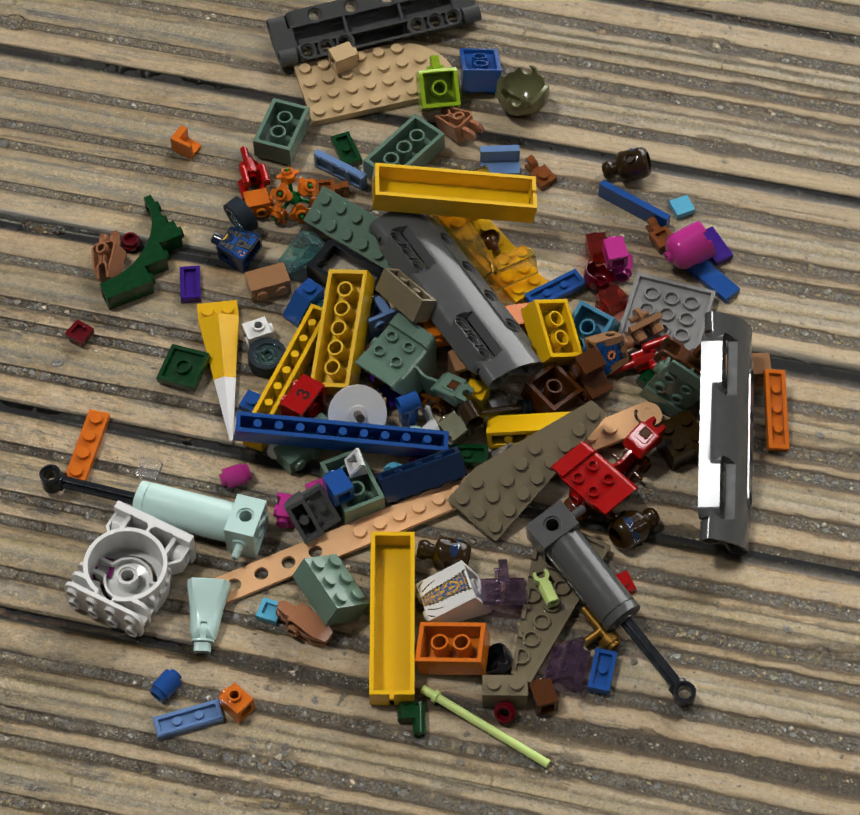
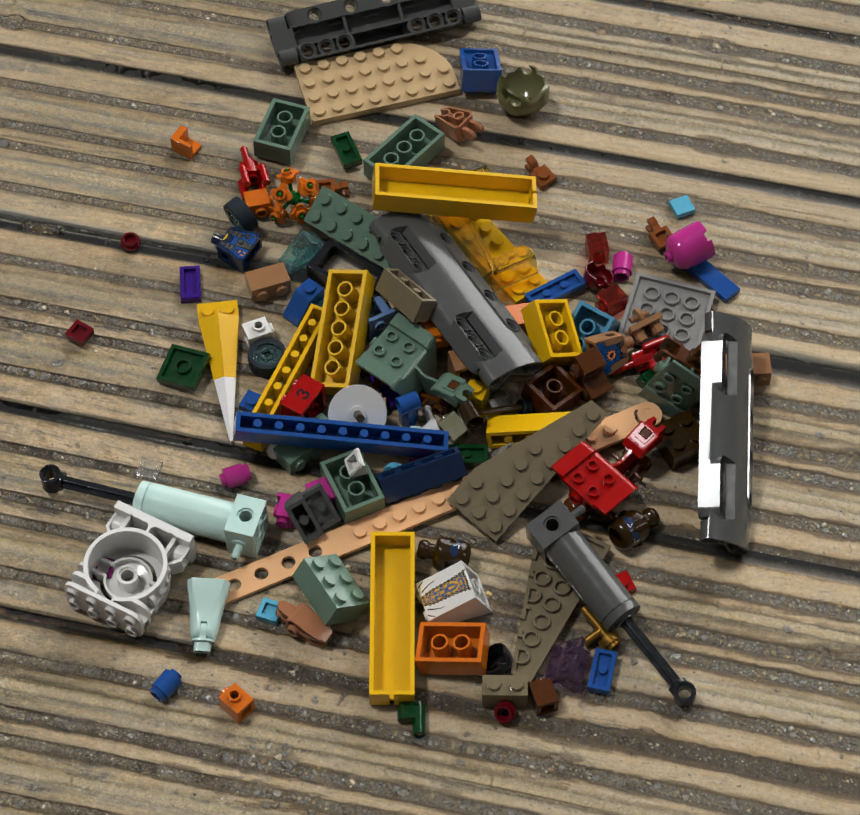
orange plate [66,409,110,481] -> none
nougat hinge [91,230,126,283] -> none
dark green arch [100,195,184,310] -> none
medium blue tile [152,699,224,740] -> none
medium blue tile [314,149,367,190] -> none
blue brick [322,468,354,507] -> none
tan brick [328,41,359,75] -> none
lime hinge [415,55,461,112] -> none
yellowish green bar [420,685,551,768] -> none
reddish brown piece [475,229,501,257] -> none
medium blue panel [480,145,520,175] -> none
clear purple bracket [481,559,527,606] -> none
yellowish green bar [533,569,560,608] -> none
blue tile [598,180,671,228] -> none
dark brown piece [602,147,652,182] -> none
dark pink brick [602,236,629,270] -> none
dark purple tile [704,226,733,266] -> none
orange plate [763,369,790,452] -> none

